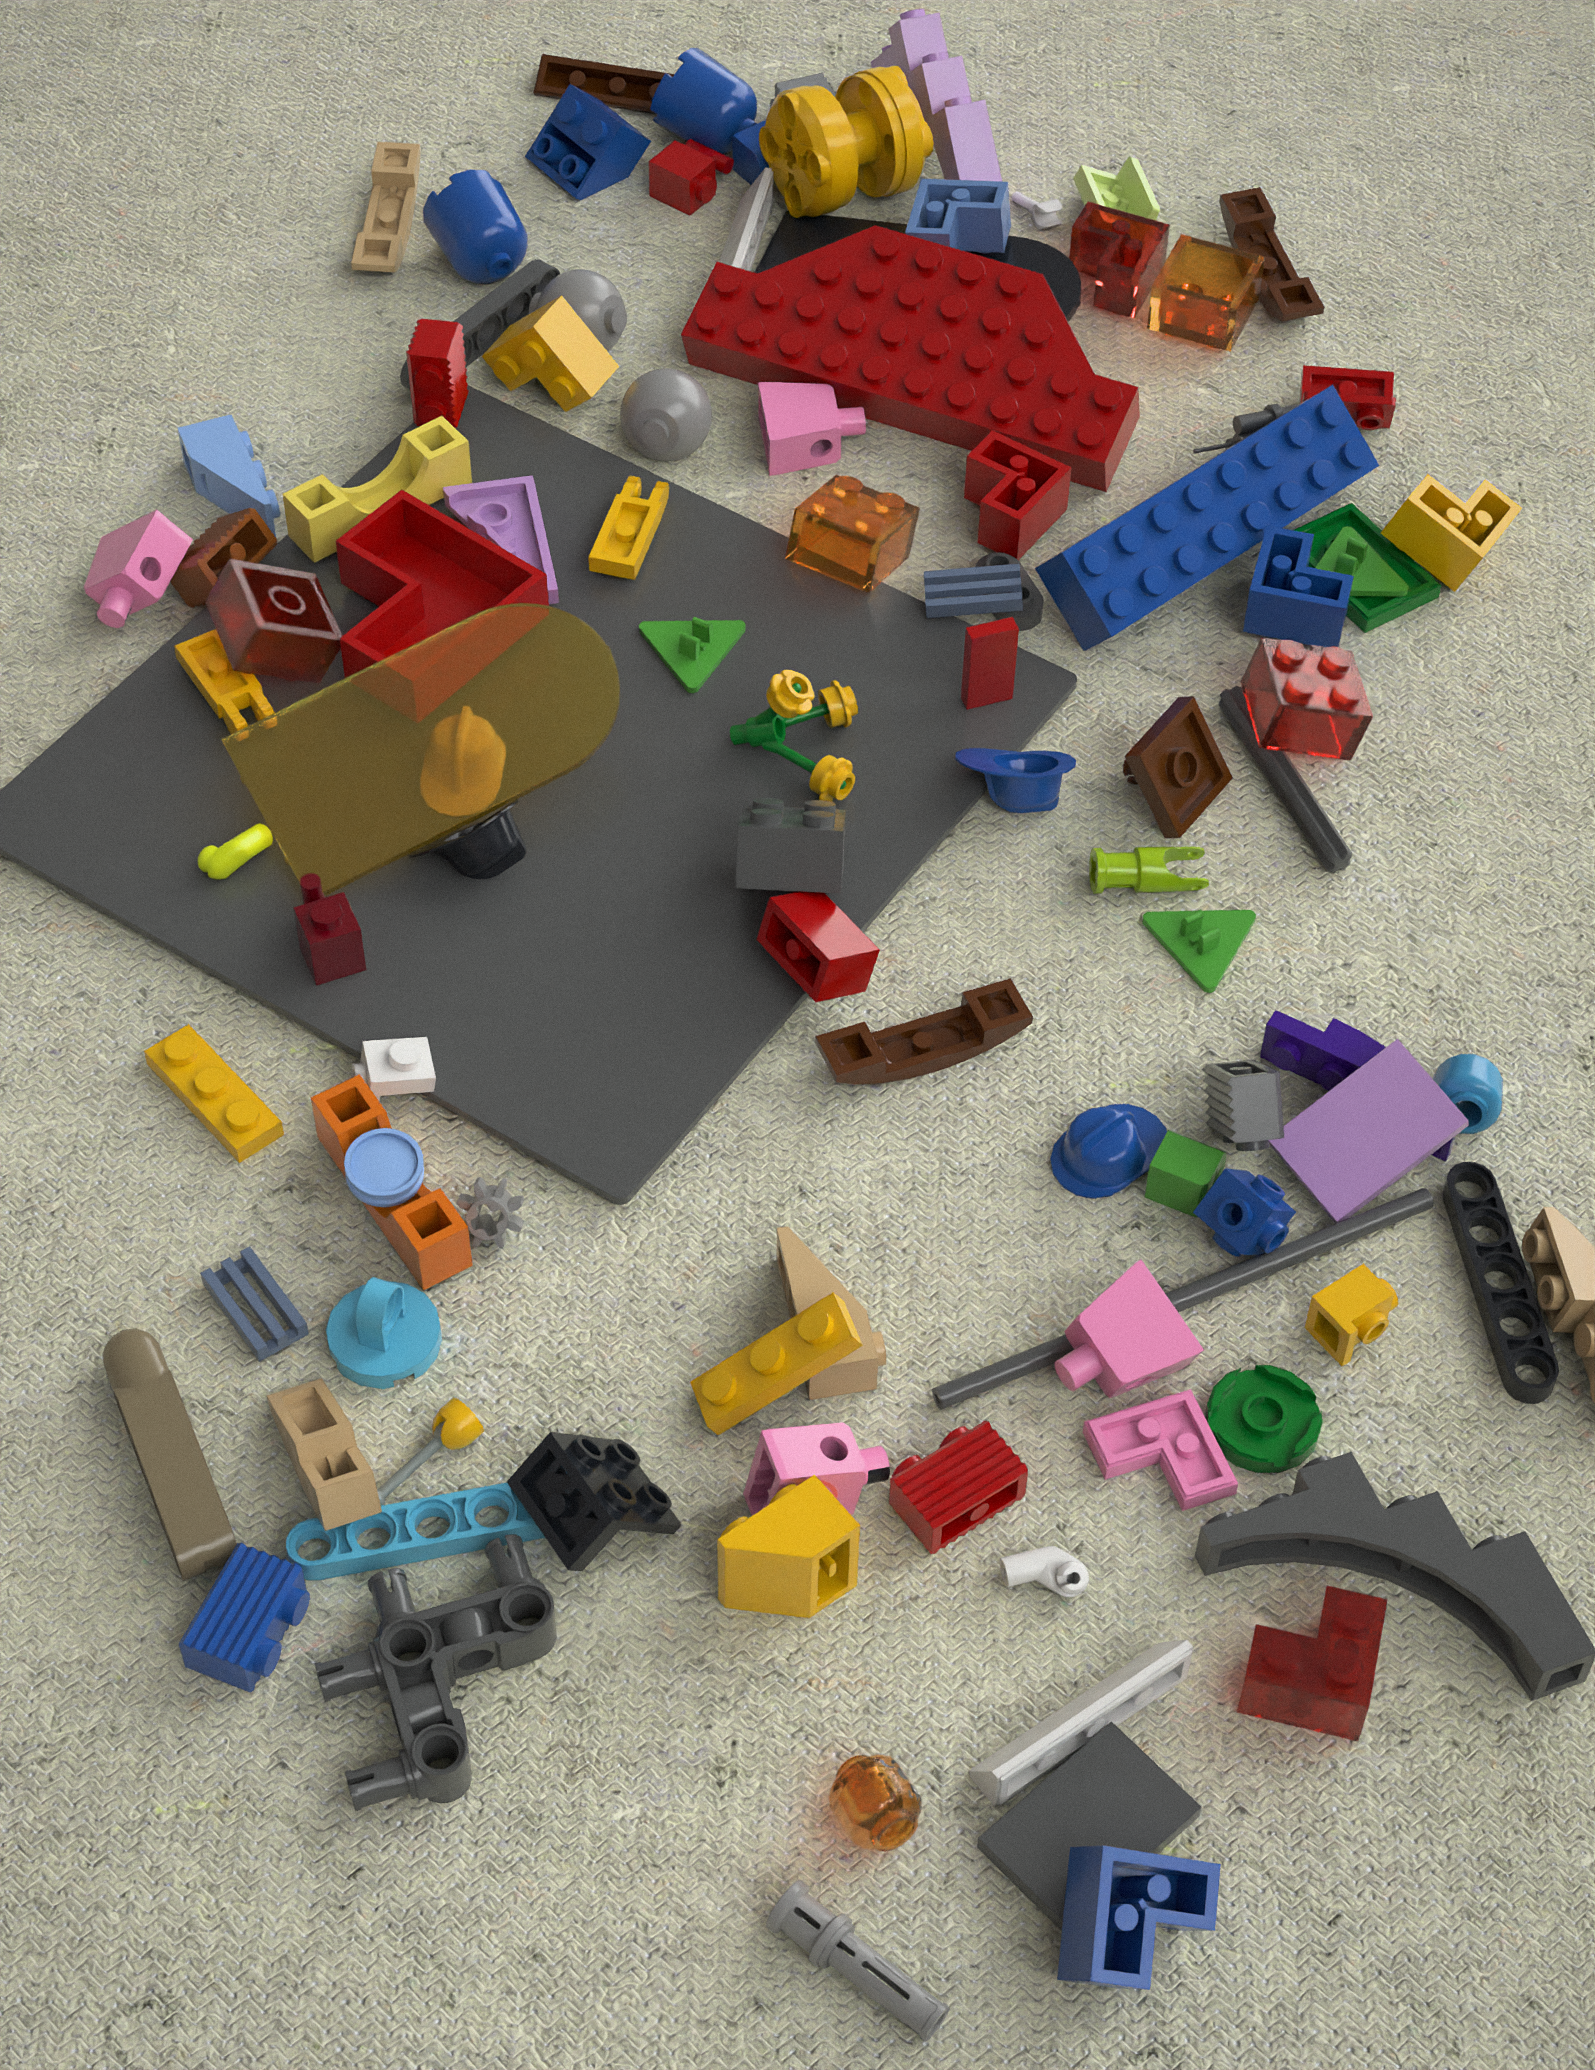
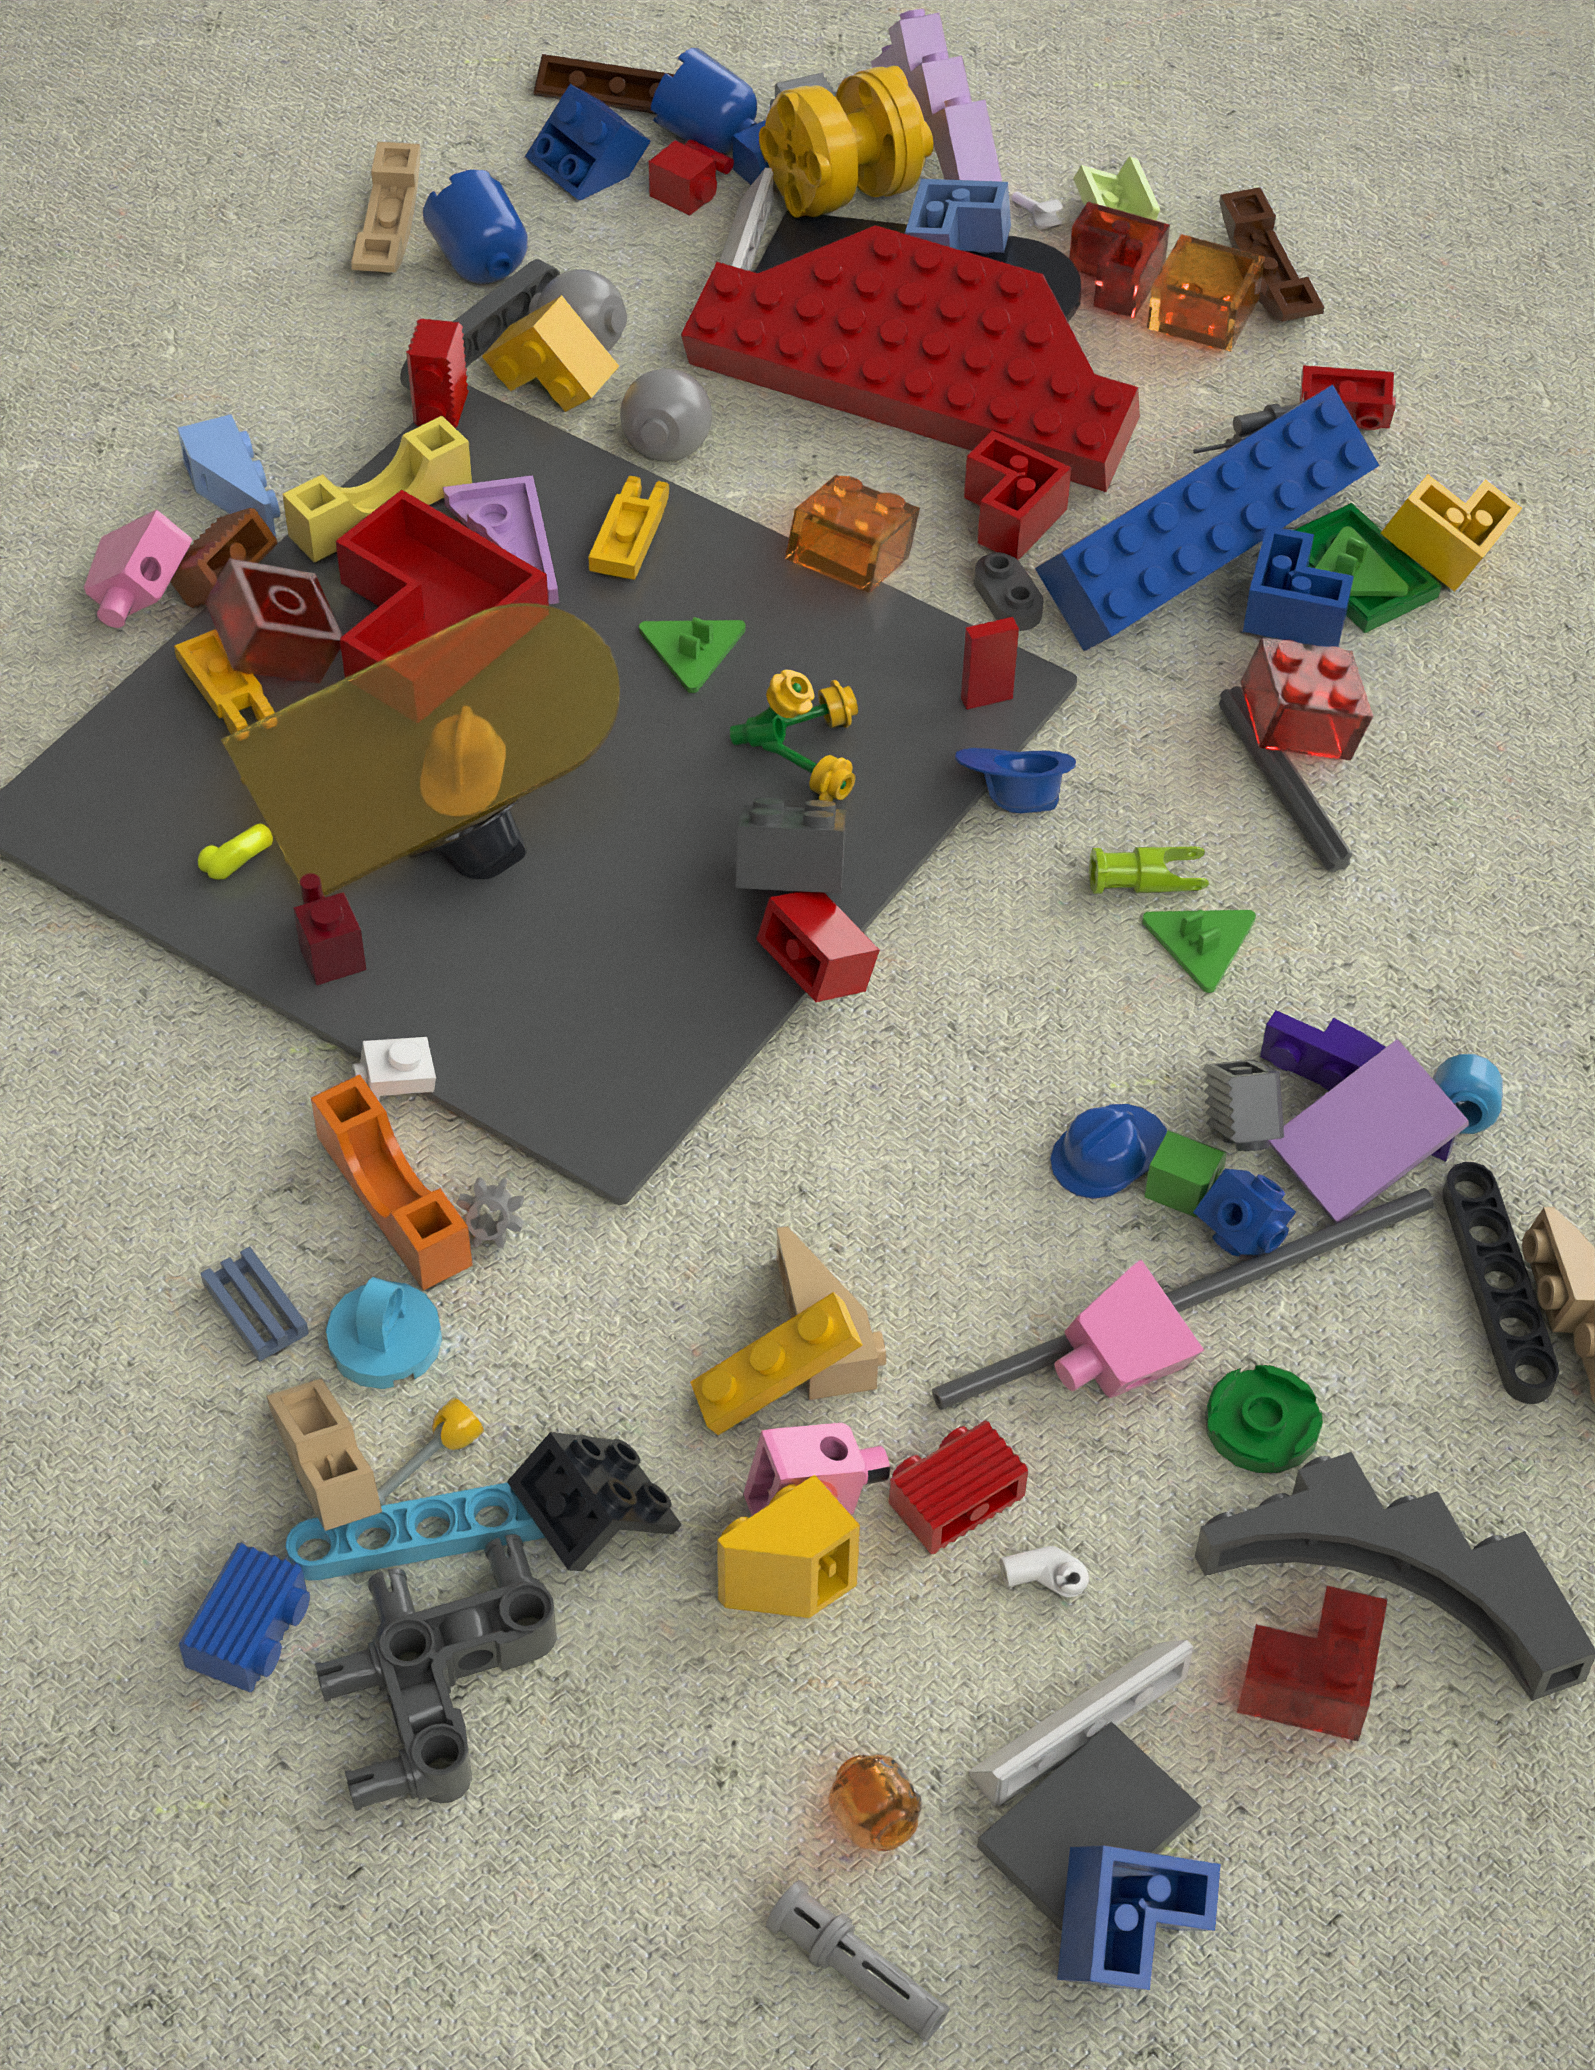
dark tan piece [102,1328,237,1581] -> none
yellow plate [144,1024,284,1163] -> none
light blue piece [344,1128,424,1207] -> none
bright pink torso [758,382,866,476] -> none
reddish brown slope [815,978,1033,1085] -> none
sand blue tile [924,564,1023,618] -> none
bright pink tile [1083,1389,1238,1511] -> none
reddish brown tile [1123,696,1233,838] -> none
yellow brick [1304,1263,1398,1366] -> none

